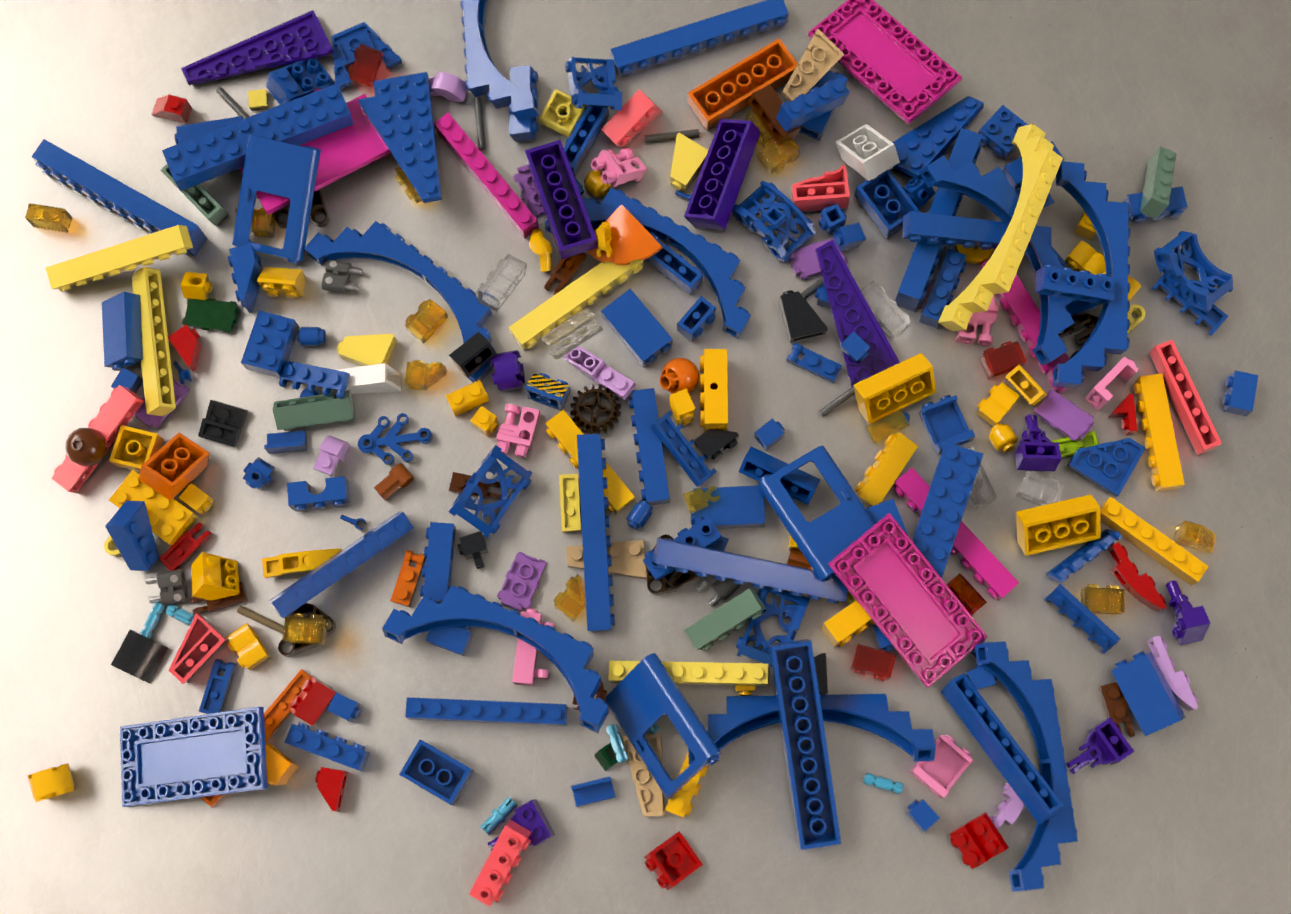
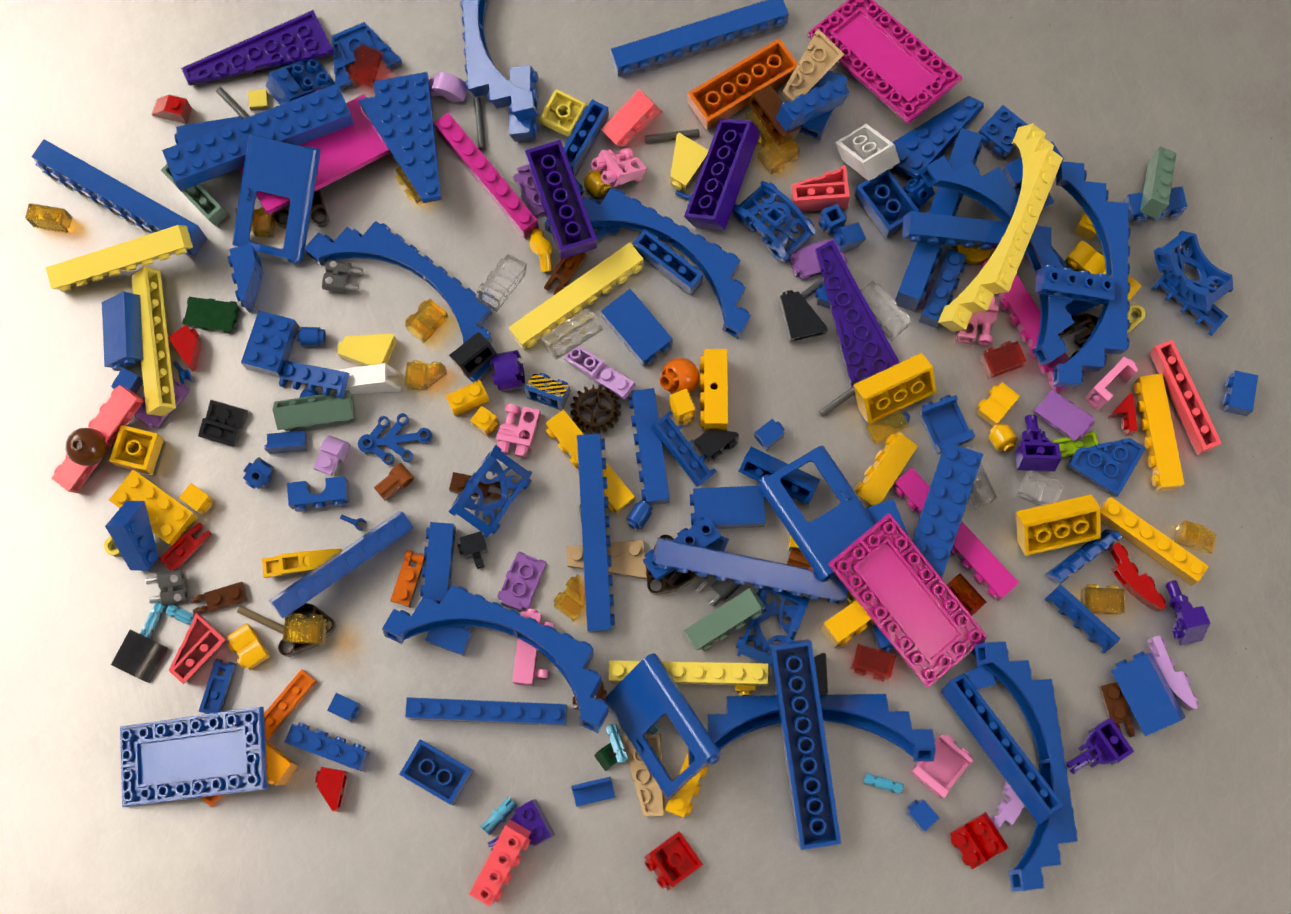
yellow brick [27,763,74,802] -> none
orange brick [139,433,210,501] -> none
yellow brick [181,272,212,300] -> none
yellow slope [191,552,240,601] -> none
yellow slope [257,267,306,299] -> none
red brick [290,676,336,726] -> none
light yellow plate [559,474,581,533] -> none
blue fence [565,57,622,111] -> none
orange brick [587,204,662,265] -> none
yellow plate [595,222,612,257] -> none
blue brick [677,296,716,342] -> none
clear yellow plate [683,486,720,513] -> none
blue plate [786,343,842,383] -> none
blue brick [838,331,870,363] -> none
yellow brick [1006,364,1047,406] -> none

